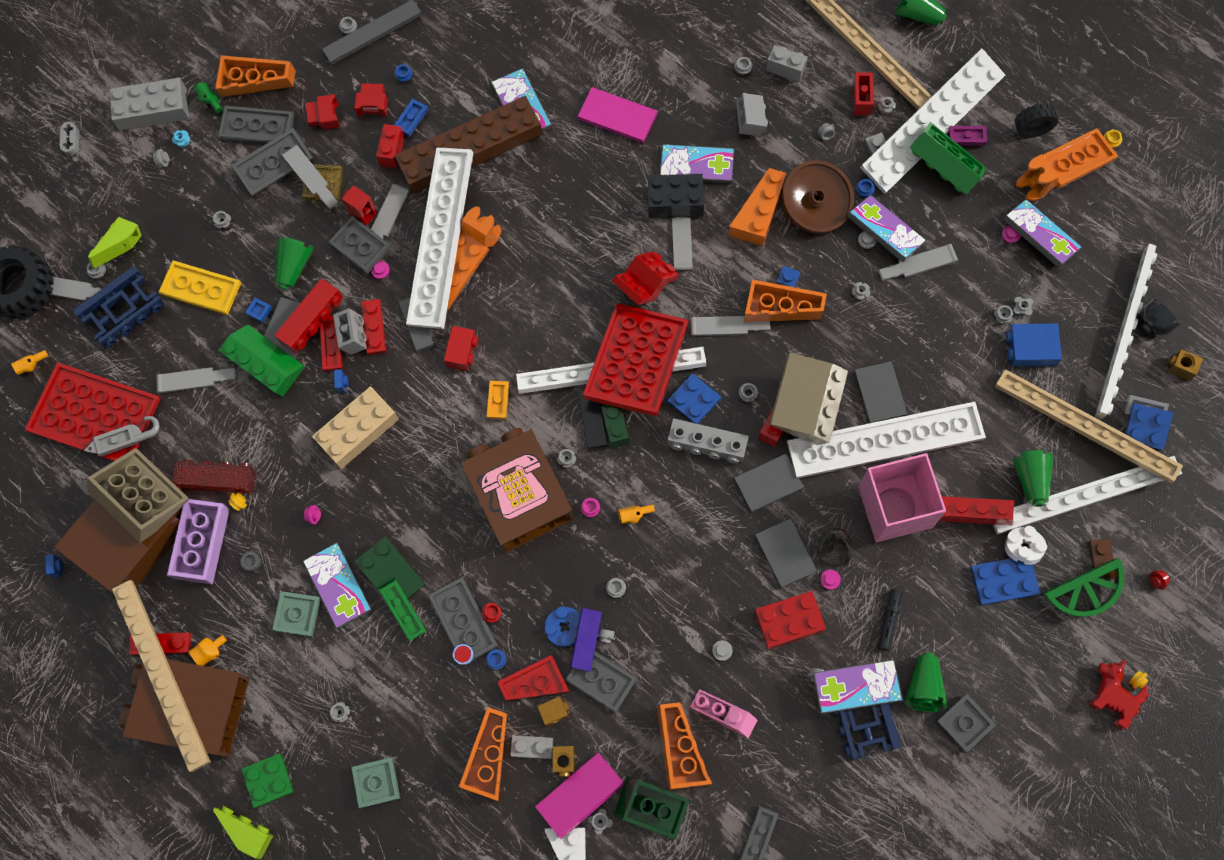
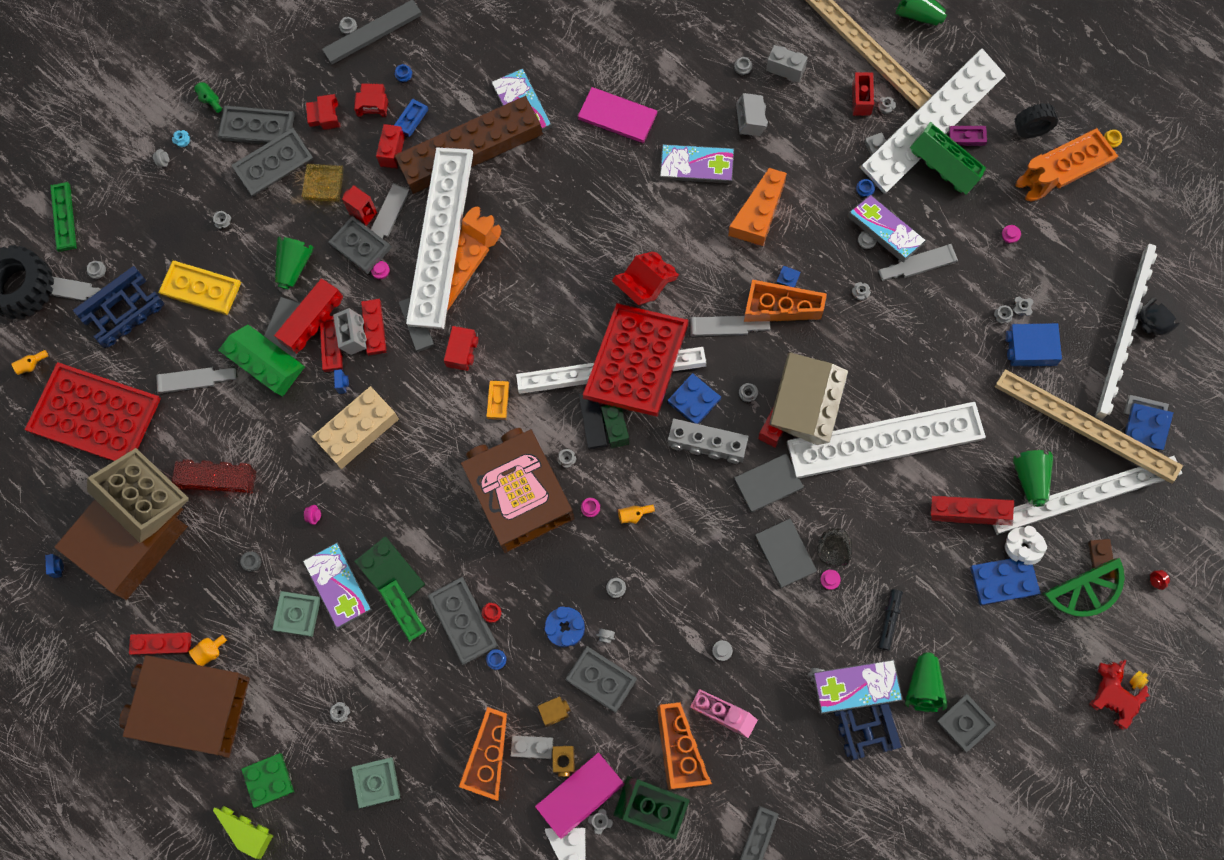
light grey beam [60,122,79,156] -> none
light grey plate [84,416,160,457] -> none
lime slope [88,217,142,268] -> none
light grey brick [110,78,189,130] -> none
tan plate [112,580,211,772] -> none
lavender brick [167,499,230,585] -> none
orange wedge [215,55,296,97] -> none
yellow plate [228,493,247,511] -> none
blue plate [245,298,272,323] -> none
light grey piece [282,145,338,209] -> none
red tile [453,644,474,665] -> none
red wing [498,655,569,701] -> none
dark purple tile [570,608,602,672] -> none
black brick [648,174,704,218] -> none
light grey piece [672,217,693,270] -> none
red brick [754,591,826,651] -> none
reddish brown dish [781,160,854,234] -> none
light grey plate [818,123,835,140] -> none
dark grey tile [854,361,907,423] -> none
bright pink container [858,453,946,542] -> none
tile [1003,199,1082,268] -> none
pearl gold brick [1168,349,1203,381] -> none
none -> green tile [50,182,77,252]

